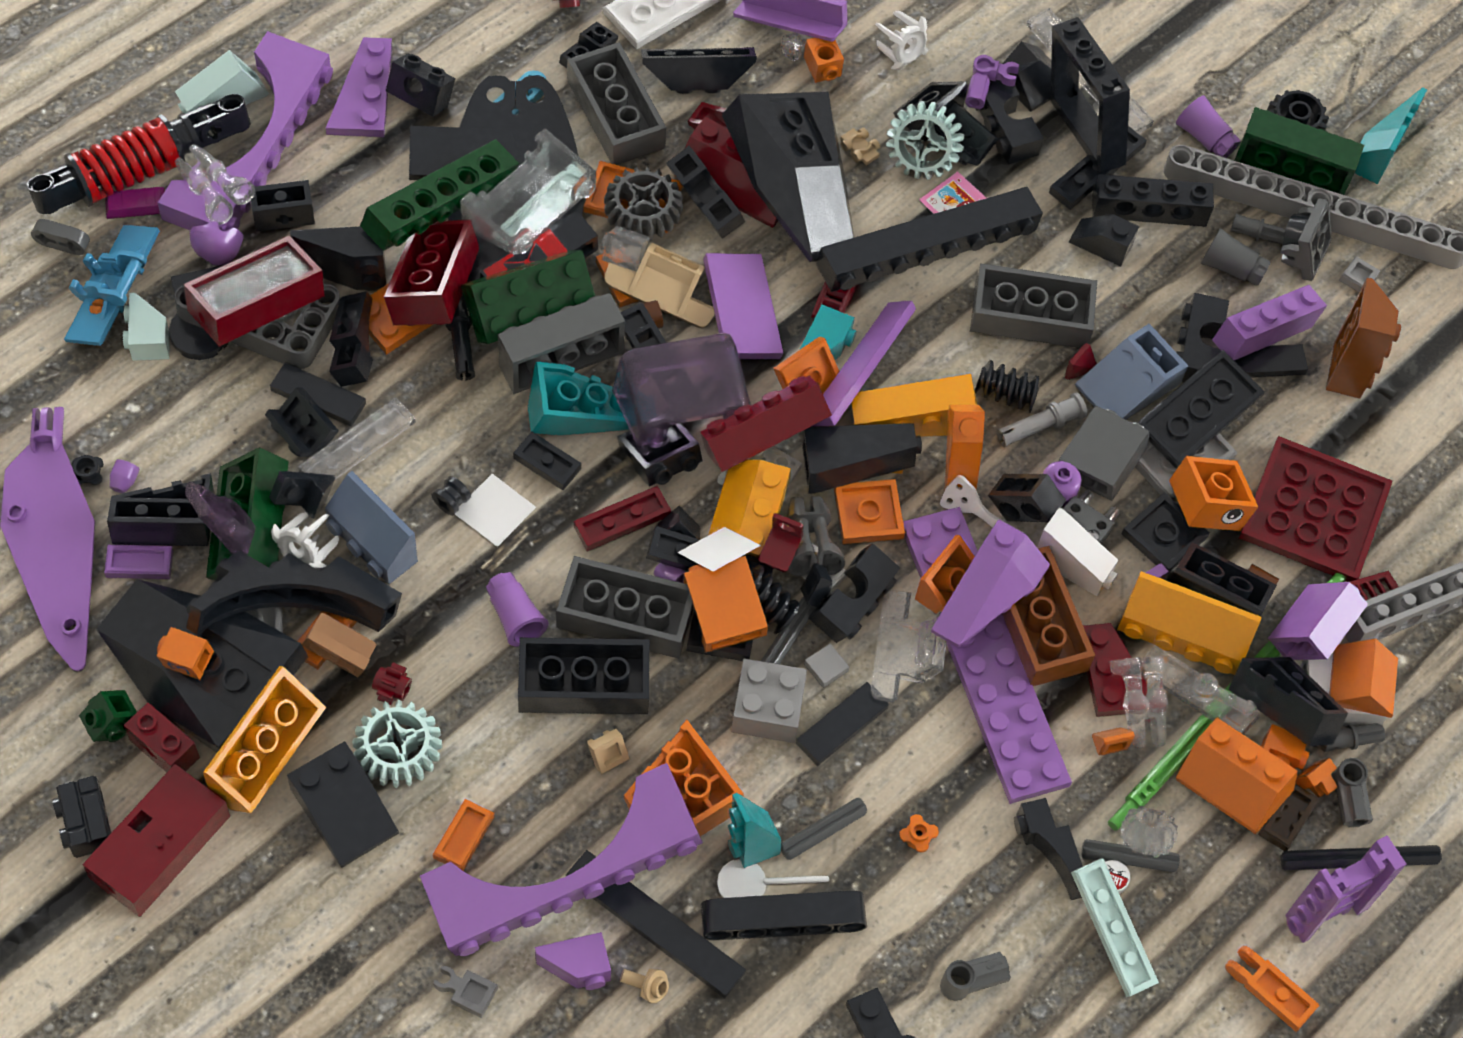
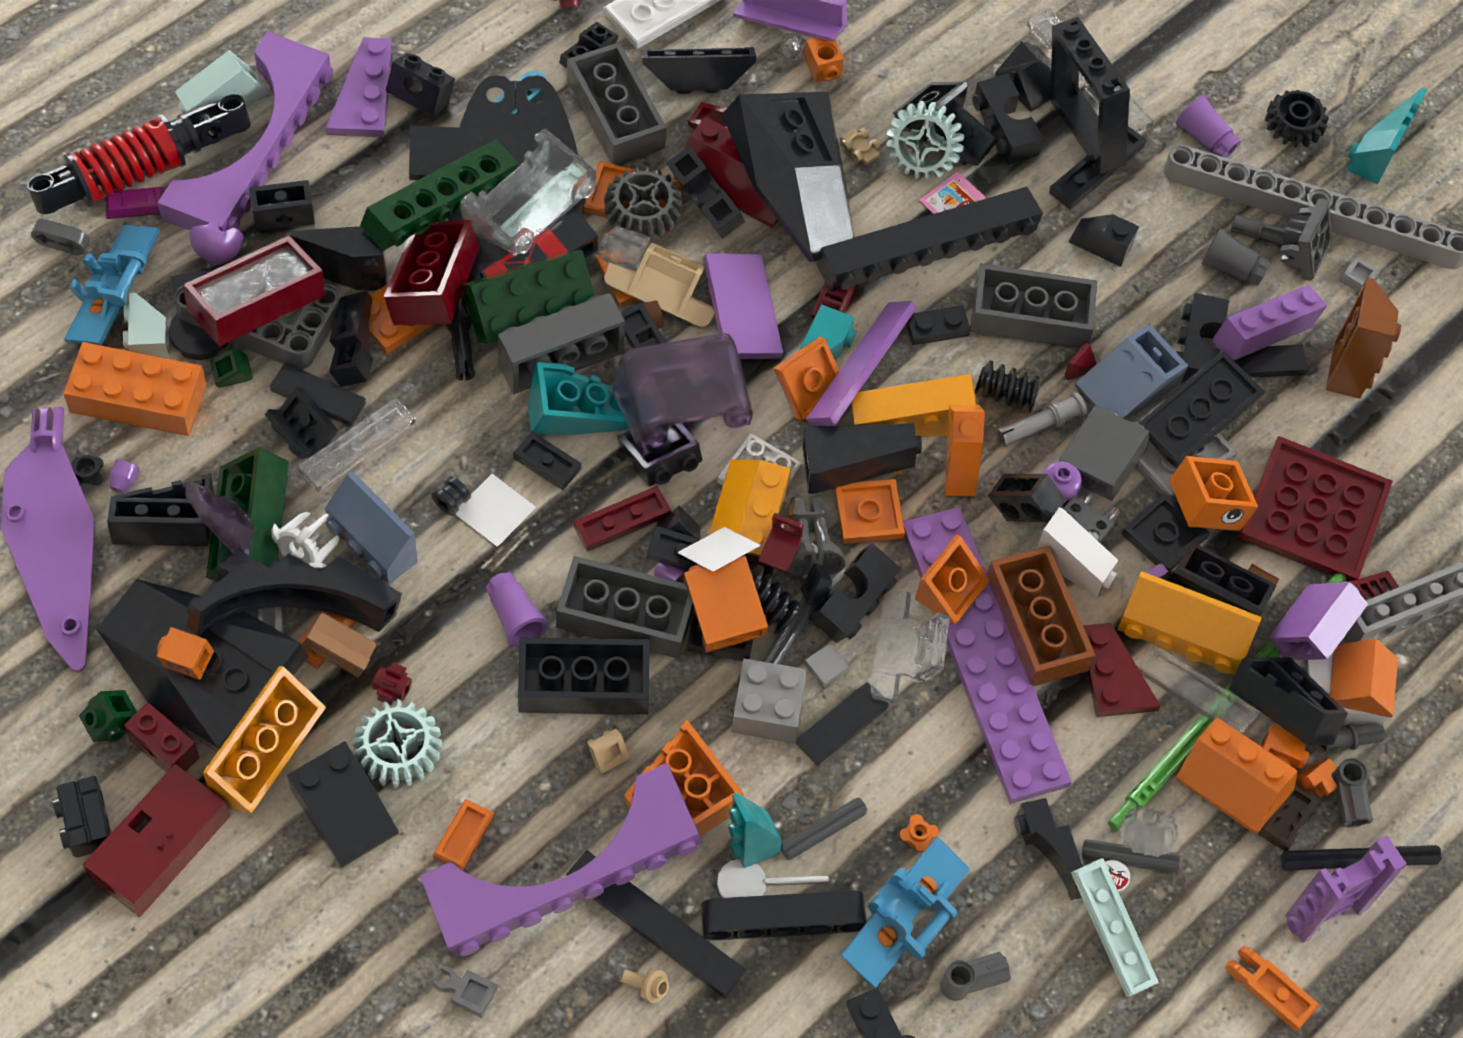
medium lavender tile [104,545,173,579] -> none
clear piece [175,144,255,225] -> none
black slope [269,471,335,519] -> none
medium lavender slope [535,932,611,990] -> none
dark red slope [700,376,832,472] -> none
white piece [875,11,928,70] -> none
medium lavender wedge [931,519,1050,648] -> none
white piece [940,475,1024,533] -> none
medium lavender bar [965,55,1019,109] -> none
black brick [1092,174,1214,227] -> none
orange slope [1092,727,1135,755] -> none
clear piece [1109,656,1169,748] -> none
clear piece [1192,673,1257,717] -> none
dark green brick [1234,107,1364,195] -> none
none -> orange brick [63,342,207,436]
none -> dark green slope [210,347,253,388]
none -> dark azure piece [840,837,970,988]
none -> black plate [906,305,971,345]

